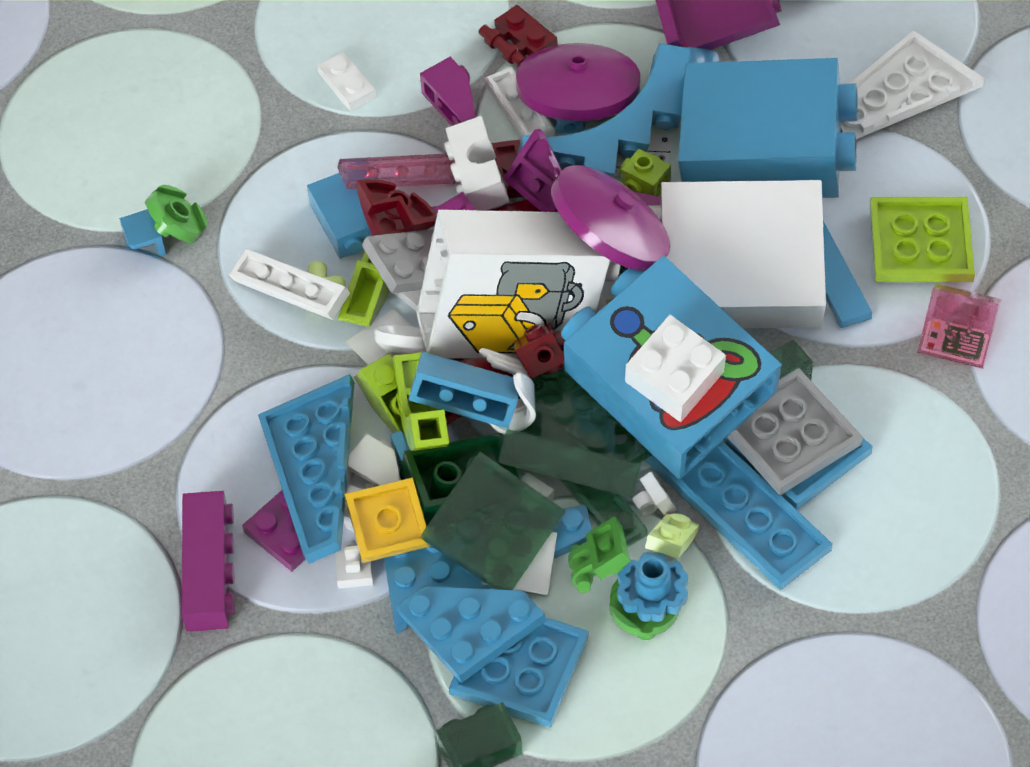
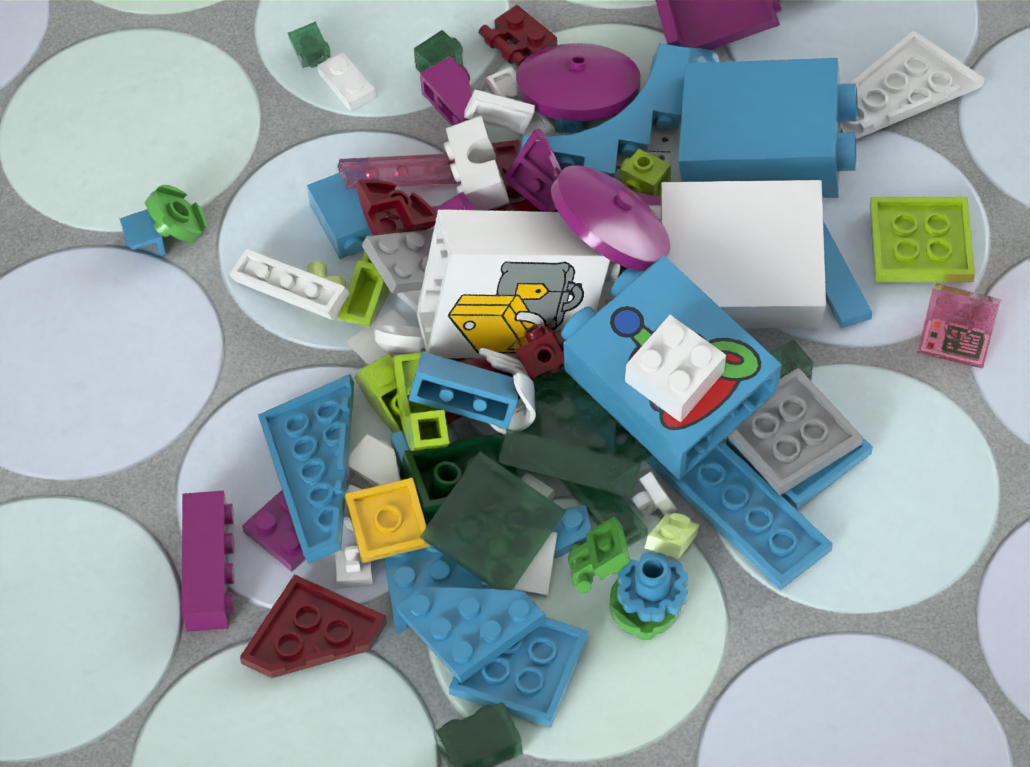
none -> dark red plate [240,574,387,678]
none -> clear green bracket [288,21,331,68]
none -> clear green brick [414,30,463,73]
none -> white tile [464,89,535,134]

